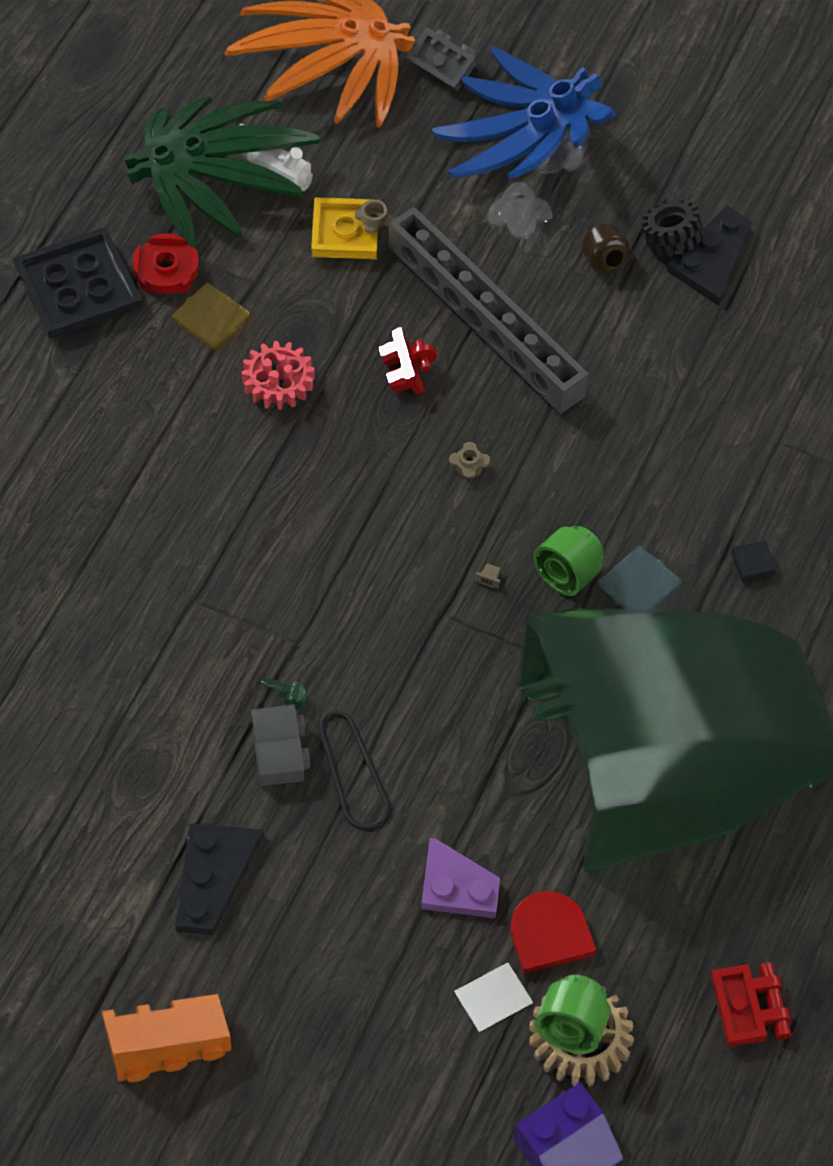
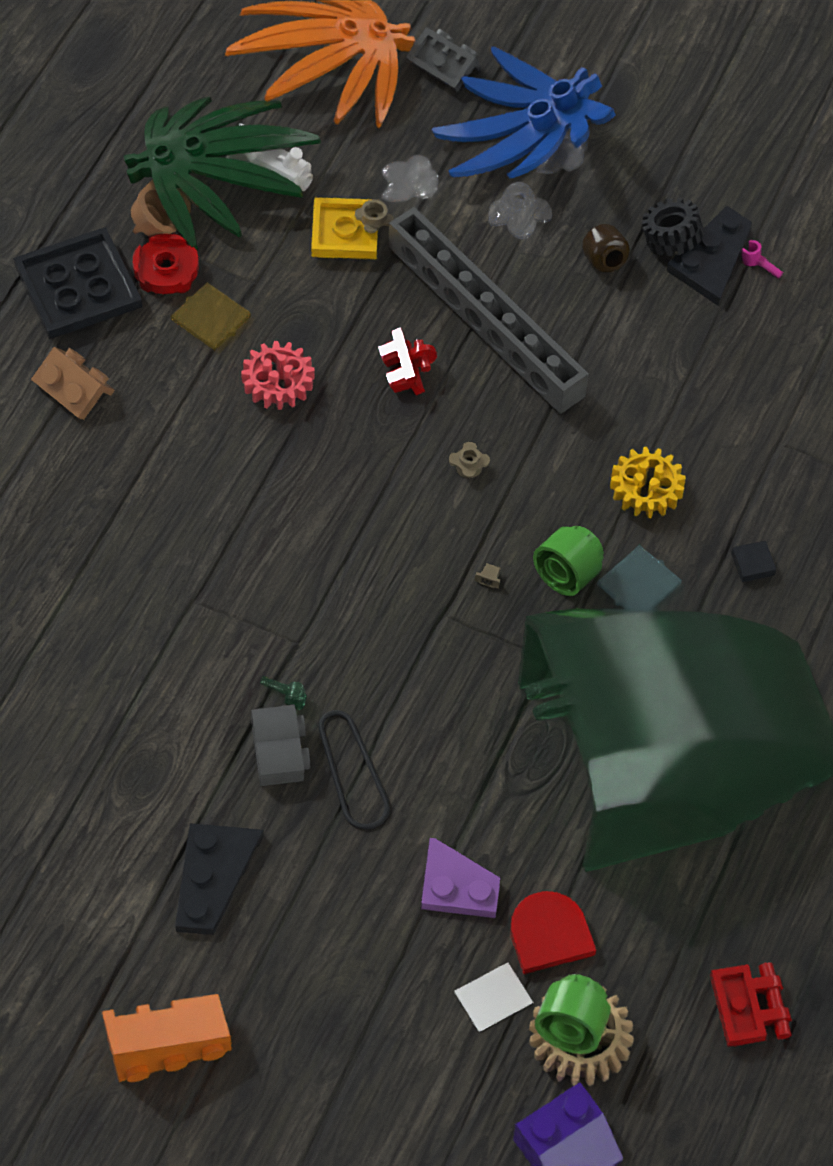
none -> medium nougat bracket [31,347,115,420]
none -> medium nougat piece [131,179,191,237]
none -> clear plate [381,155,439,202]
none -> yellow gear [610,447,686,518]
none -> dark pink hand [742,240,783,279]

